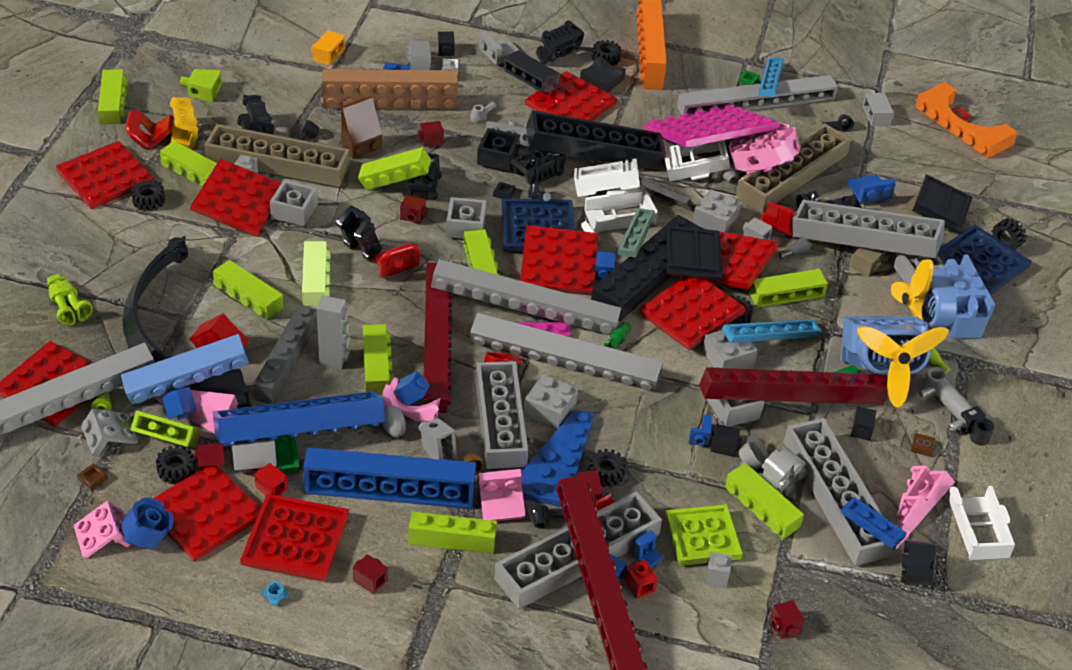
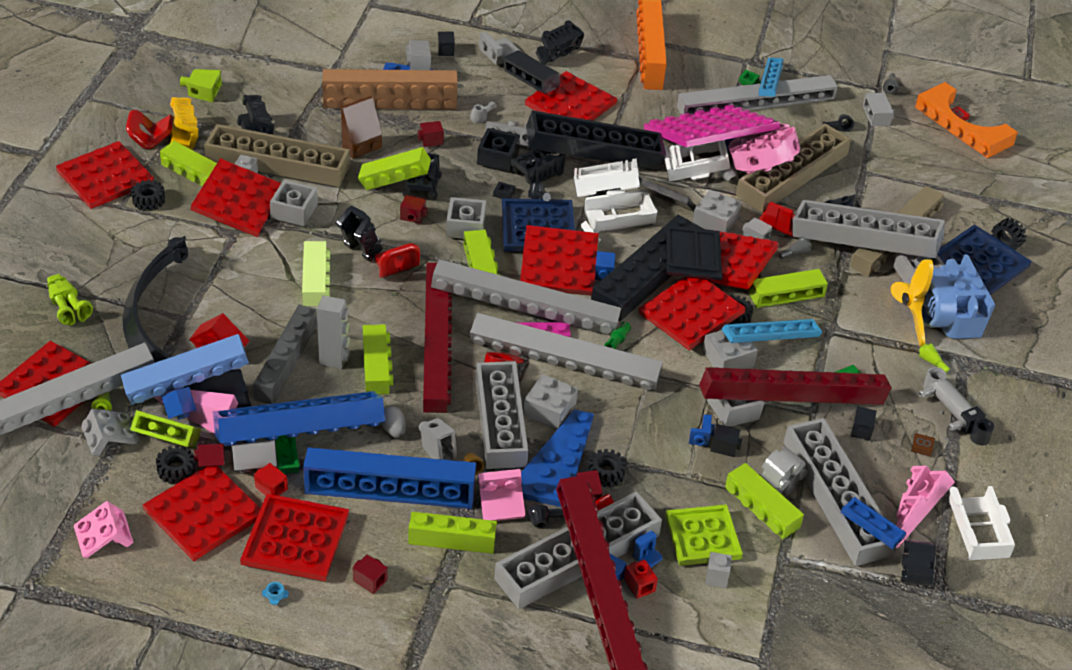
reddish brown tile [77,463,108,491] -> none
lime brick [98,69,128,124] -> none
blue brick [121,498,173,550] -> none
lime brick [213,260,284,320] -> none
black bar [298,120,320,141] -> none
light orange brick [311,30,345,66] -> none
bright pink animal [382,377,441,423] -> none
blue brick [394,371,430,406] -> none
white tile [442,59,459,74] -> none
black brick [580,56,626,93] -> none
black tyre [592,40,621,66] -> none
sand green tile [618,208,655,258] -> none
light grey piece [739,434,769,471] -> none
dark red brick [770,600,805,639] -> none
black wheel [796,191,820,208] -> none
brick [840,316,949,408] -> none
blue bracket [847,175,896,204] -> none
black piece [912,174,973,234] -> none
none -> dark grey cone [883,73,899,94]

